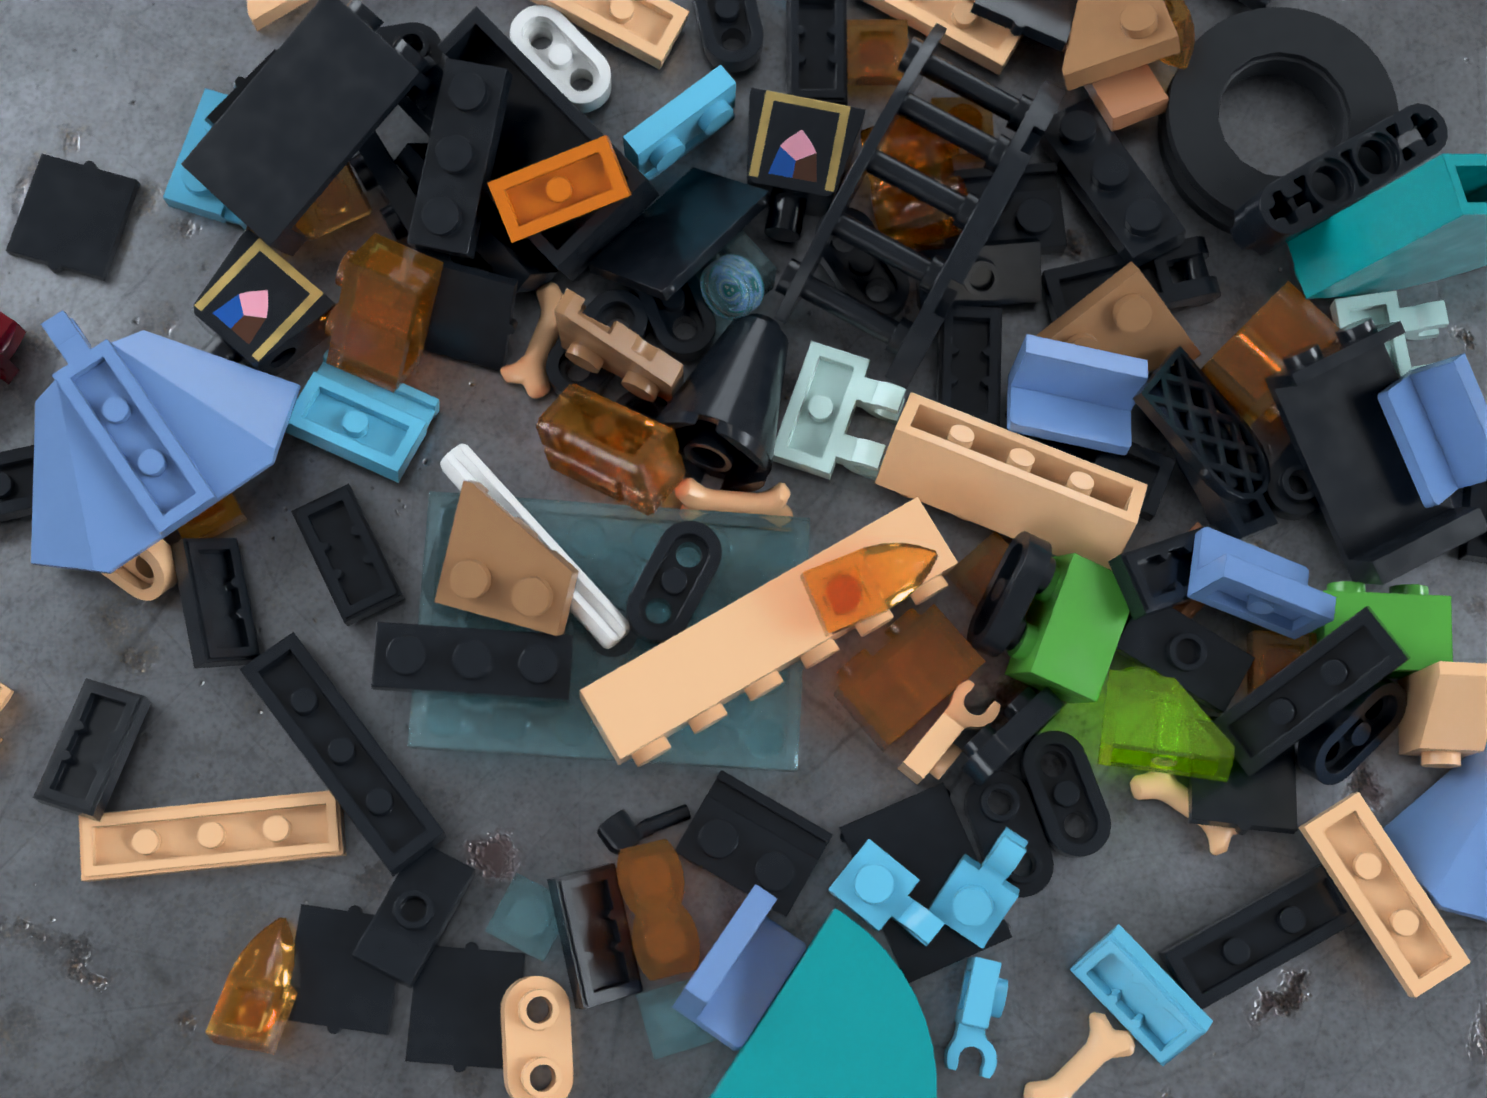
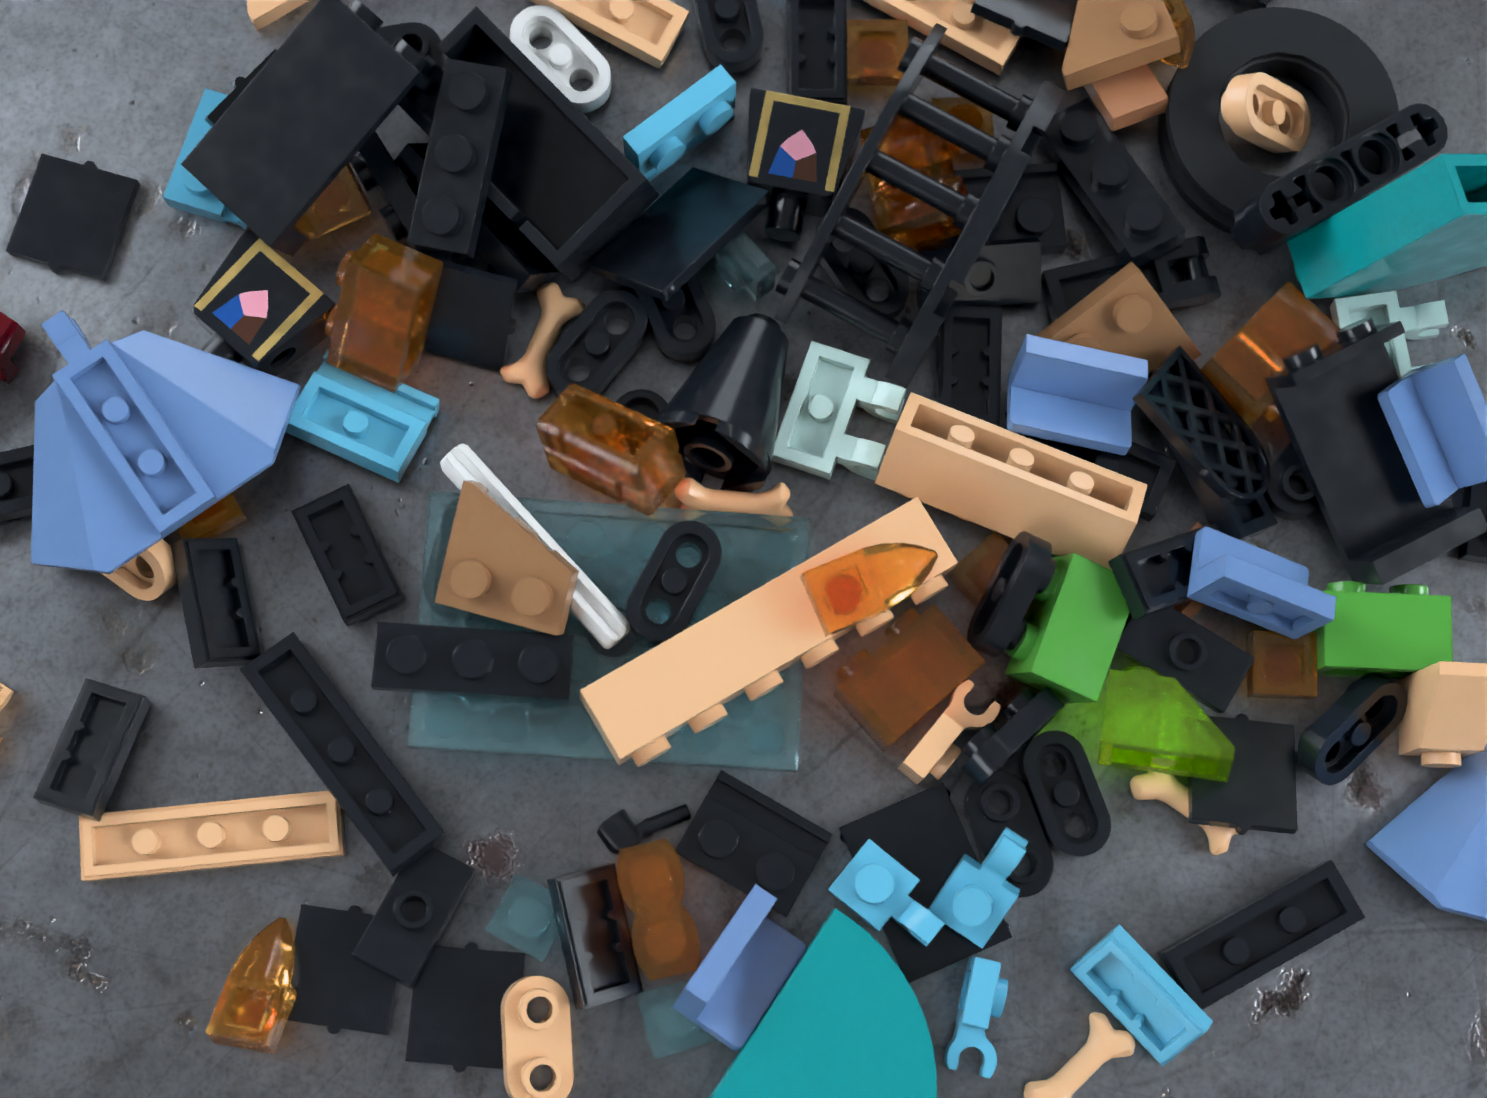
orange plate [487,135,632,243] -> none
medium nougat wing [554,289,684,402] -> none
clear light blue tile [700,254,765,320] -> none
black plate [1209,606,1410,776] -> none
light nougat plate [1298,792,1471,998] -> none
none -> light nougat plate [1221,72,1311,154]

